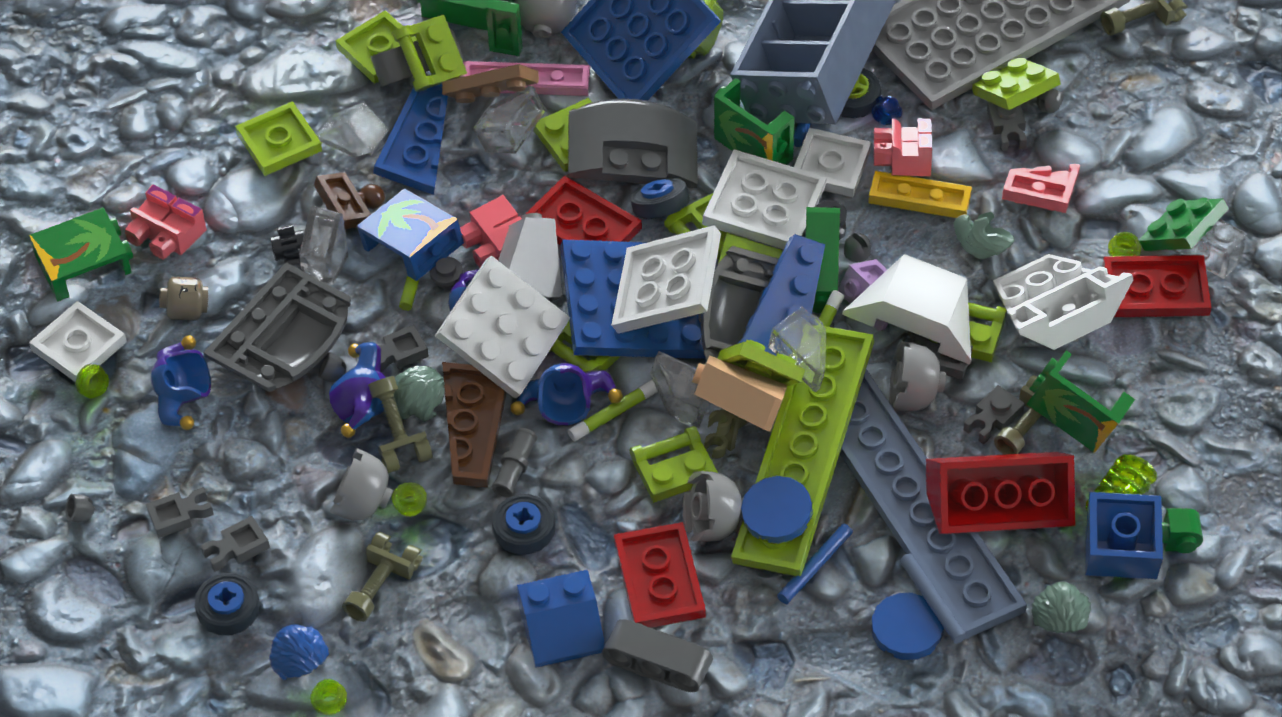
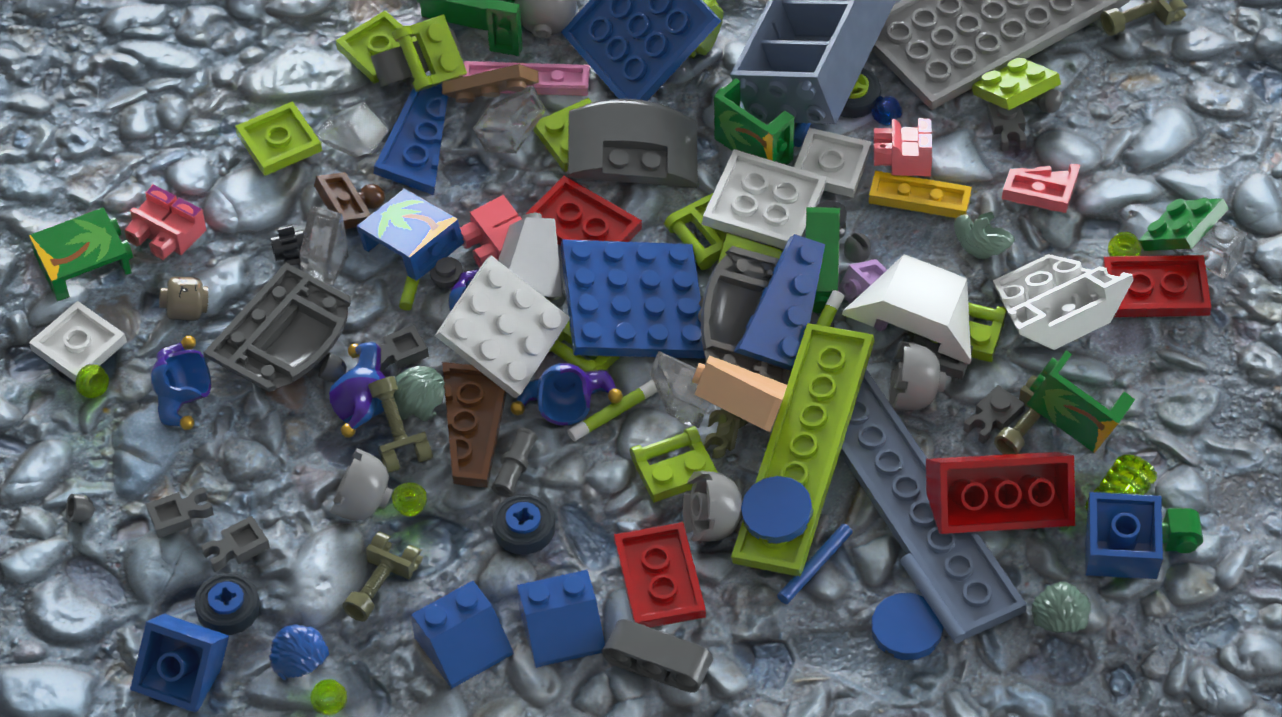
white plate [611,225,721,333] -> none
black wheel [631,178,690,219] -> none
lime plate [718,340,806,386] -> none
clear slope [768,306,826,392] -> none
none -> blue slope [130,614,229,713]
none -> blue slope [411,580,513,689]

